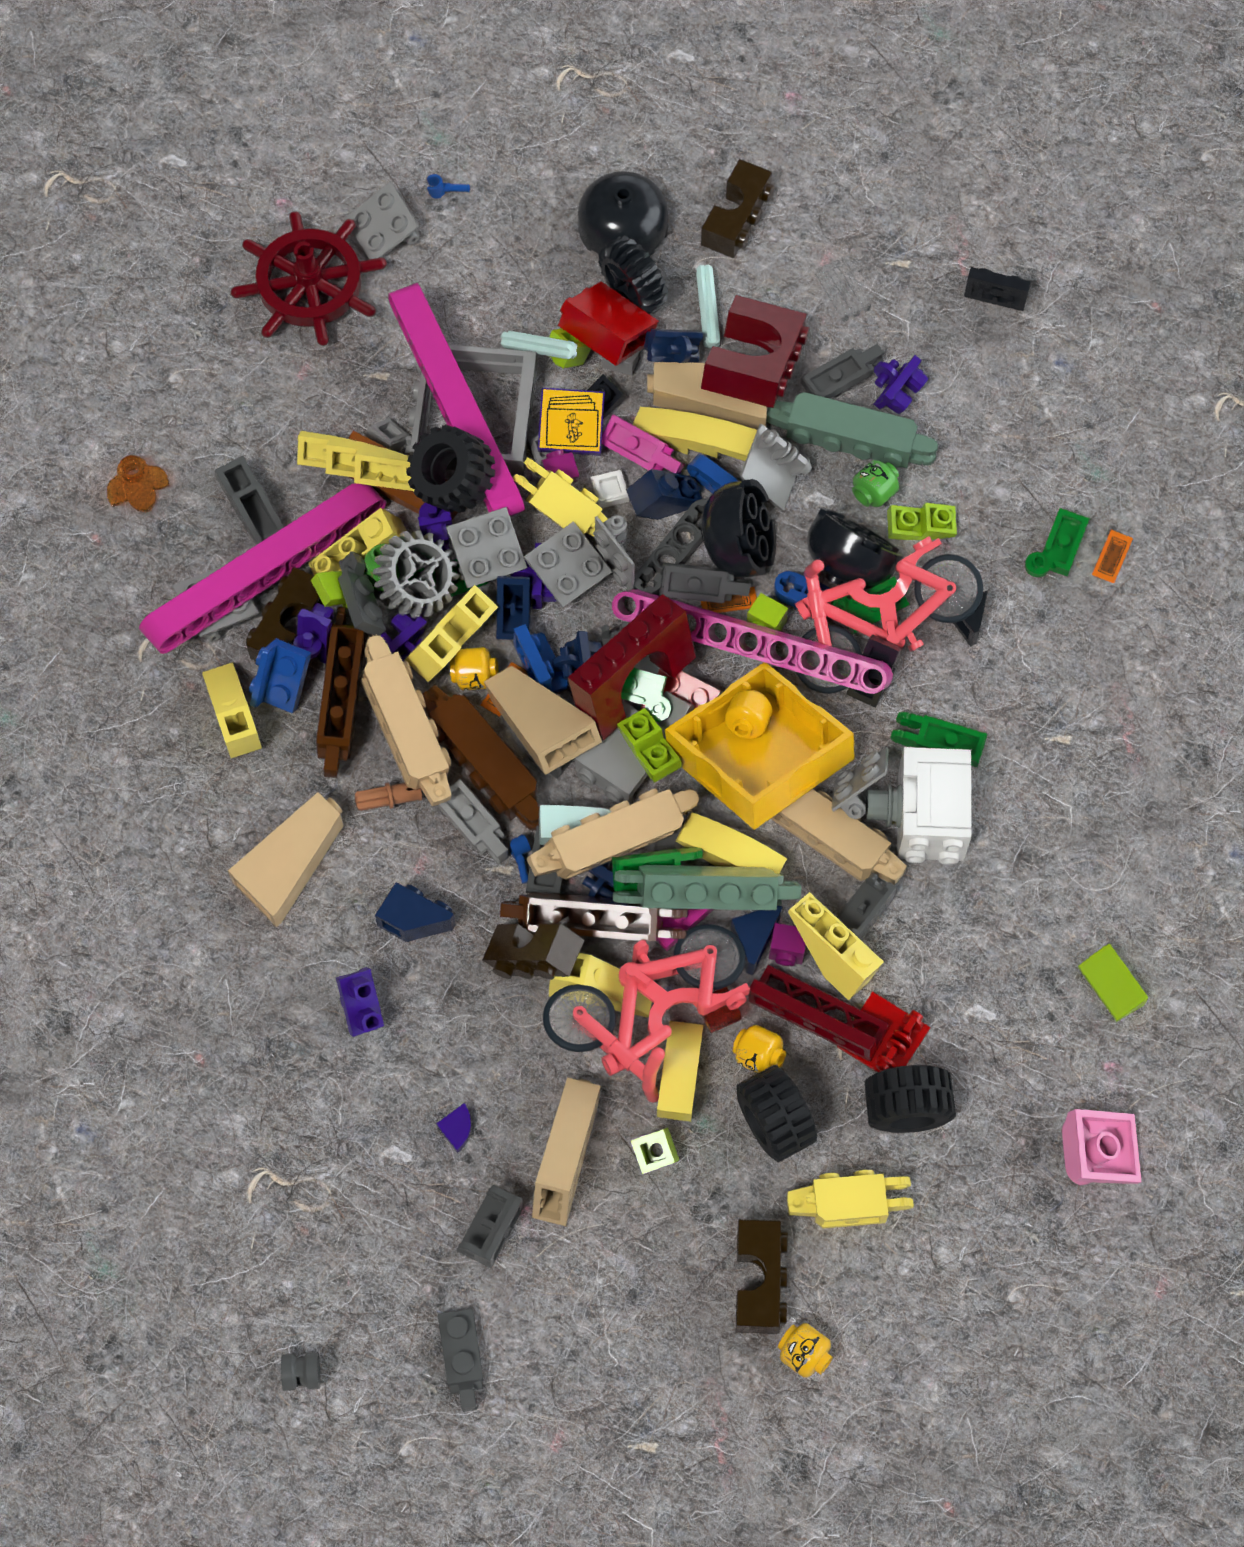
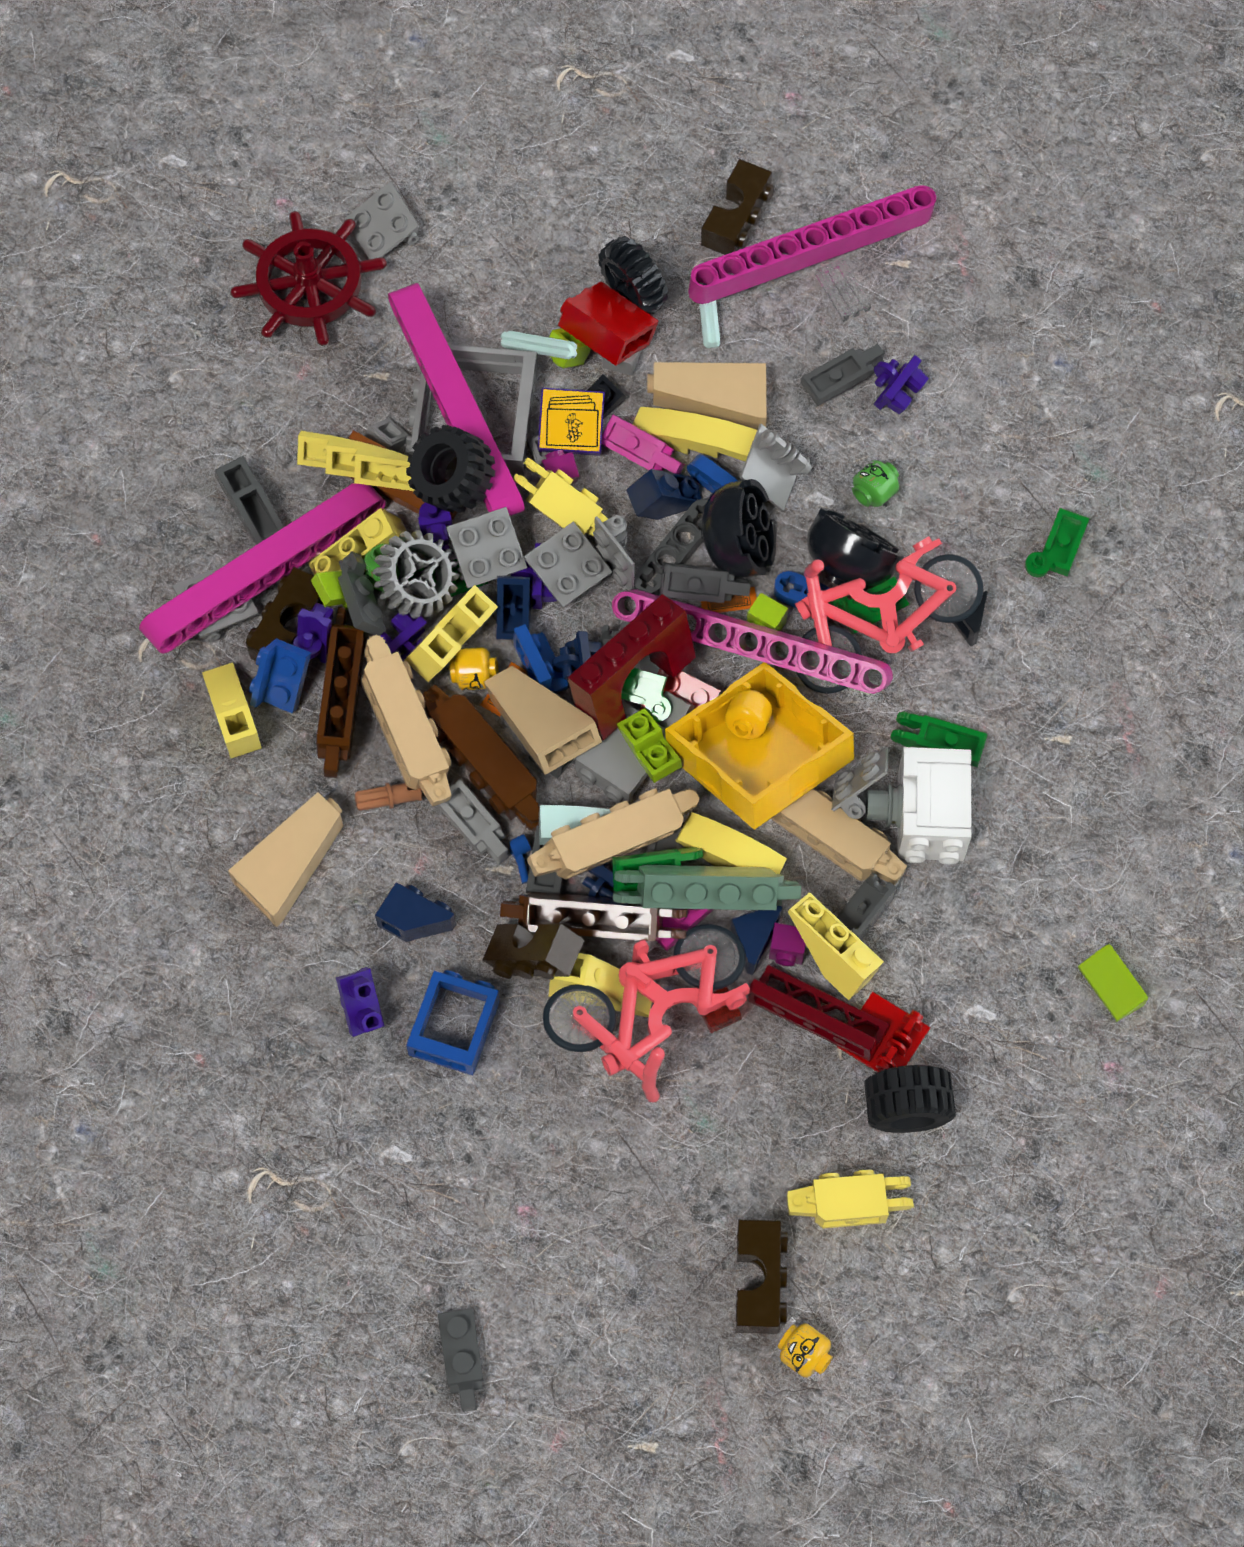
clear orange plate [107,455,169,512] -> none
dark grey wheel [281,1352,321,1391] -> none
blue hand [427,174,470,199] -> none
dark purple tile [436,1103,471,1153] -> none
dark grey hinge [457,1185,524,1268] -> none
tan slope [532,1077,601,1226] -> none
black cylinder [578,171,669,256] -> none
white tile [591,470,629,508] -> none
plate [631,1127,679,1174] -> none
dark blue hips [644,329,703,363] -> none
light yellow slope [657,1021,704,1122] -> none
dark red arch [701,295,810,408] -> none
yellow head [733,1025,786,1074] -> none
black tyre [736,1065,817,1162] -> none
sand green hinge [766,392,938,468] -> none
black slope [846,634,902,708] -> none
lime slope [887,503,957,540] -> none
black bracket [964,267,1031,311] -> none
bright pink slope [1062,1109,1141,1185] -> none
sticker [1092,530,1133,584] -> none
none -> blue window [406,970,500,1076]
none -> dark pink beam [688,185,936,304]

